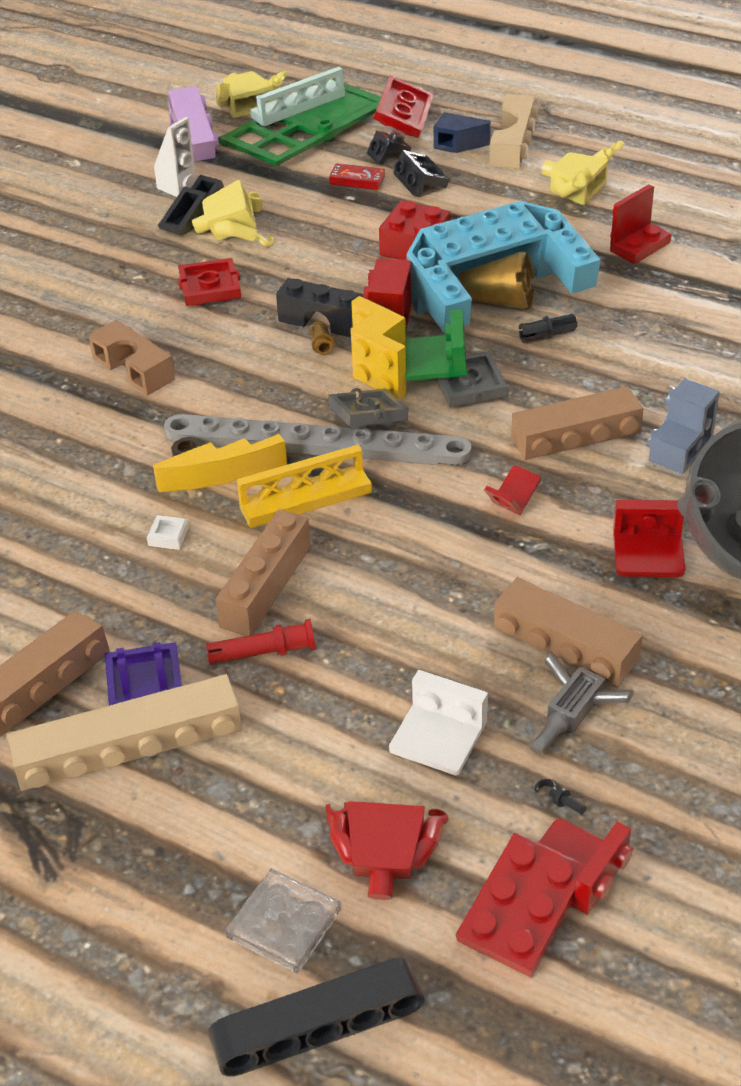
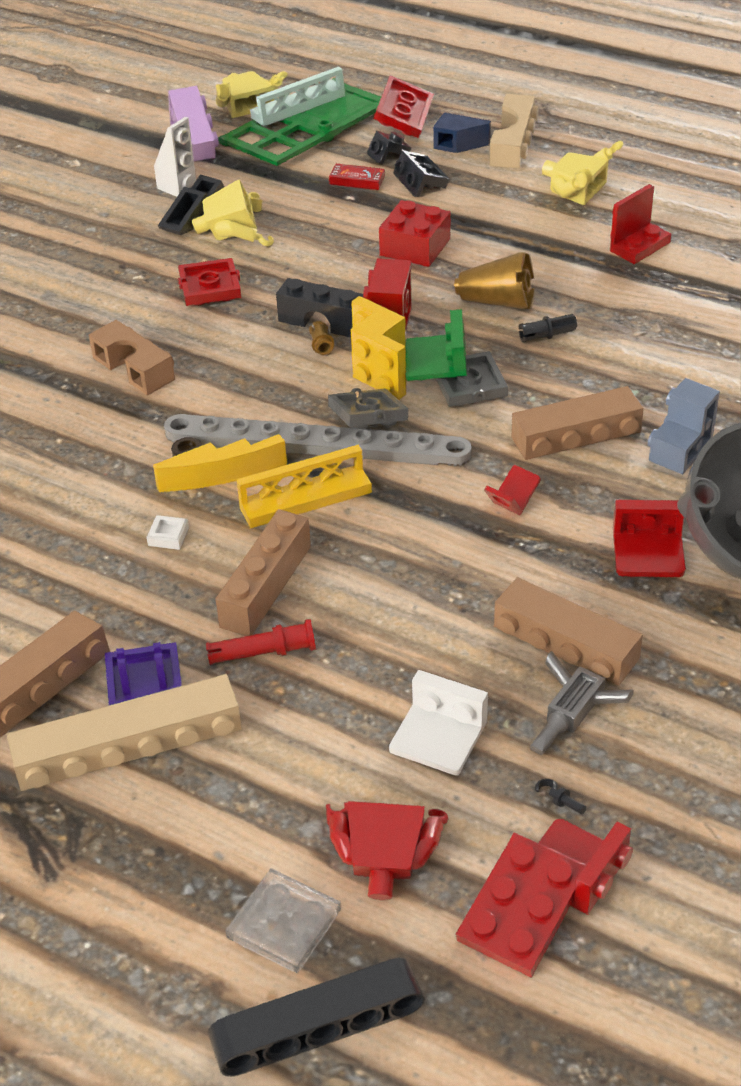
medium azure wedge [407,201,600,333] -> none

